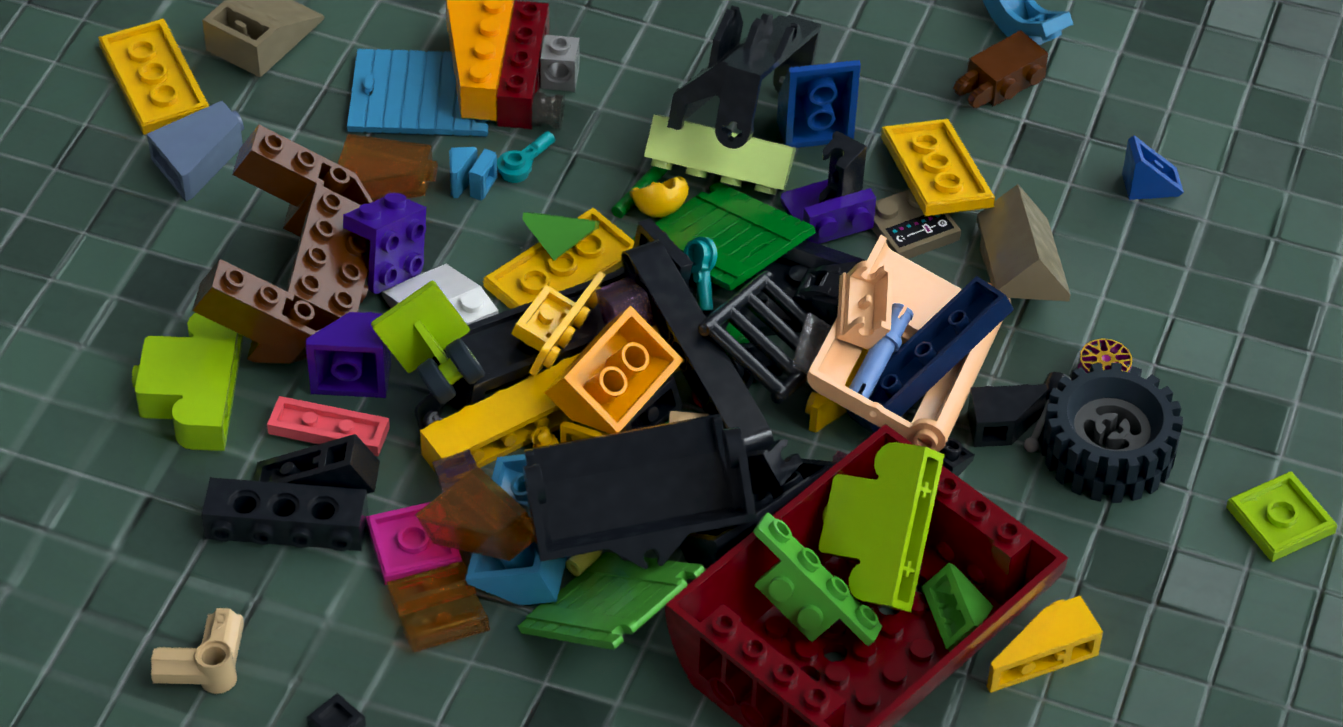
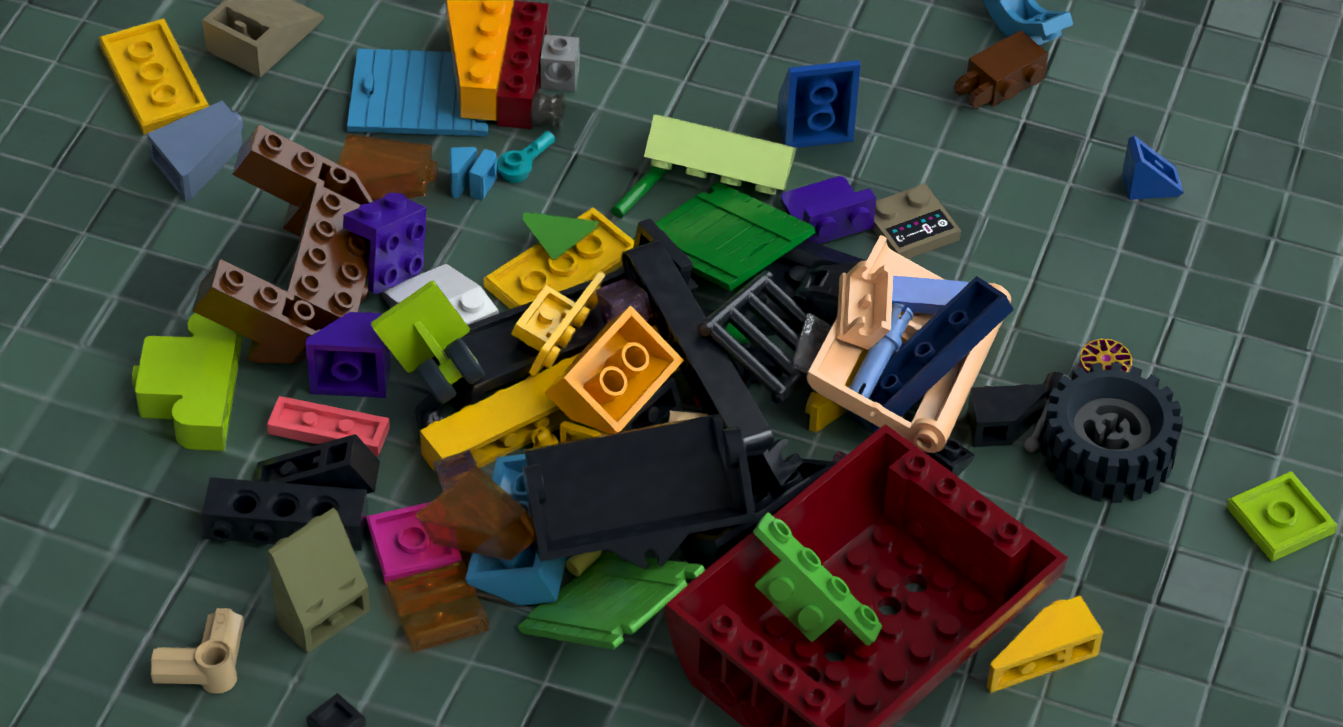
yellow hair [630,176,689,218] -> none
black piece [667,5,821,149] -> none
teal plate [684,237,718,311] -> none
black hinge [819,130,867,203] -> none
lime brick [819,442,944,612] -> none
yellow tile [881,119,995,216] -> none
bright green slope [922,563,993,651] -> none
dark tan slope [976,184,1071,302] -> none
none -> olive slope [268,508,371,653]
none -> tile [892,275,968,314]

